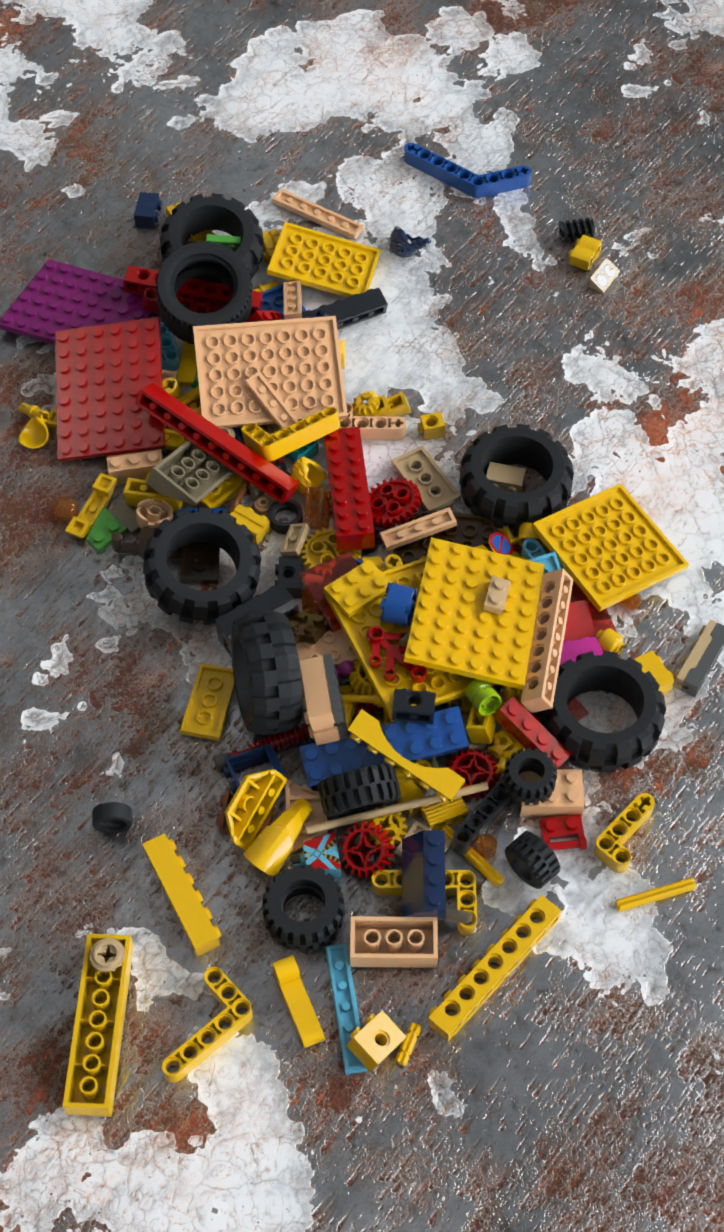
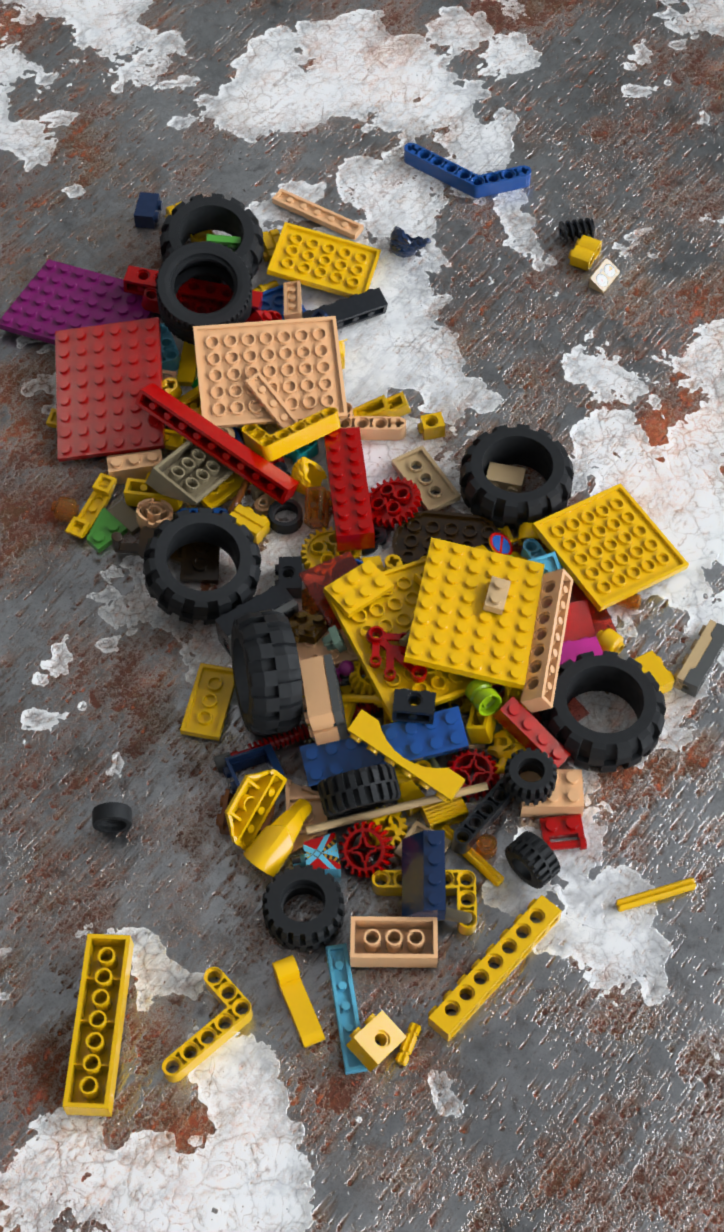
yellow helmet [18,416,49,449] -> none
yellow pin [19,403,50,422] -> none
tan gear [90,938,125,973] -> none
yellow brick [142,833,222,957] -> none
tan plate [280,523,310,557] -> none
yellow gear [352,390,380,416] -> none
light nougat plate [380,507,457,551] -> none
blue brick [380,582,417,627] -> none
yellow beam [594,793,655,873] -> none
none -> sand green tile [322,625,347,653]

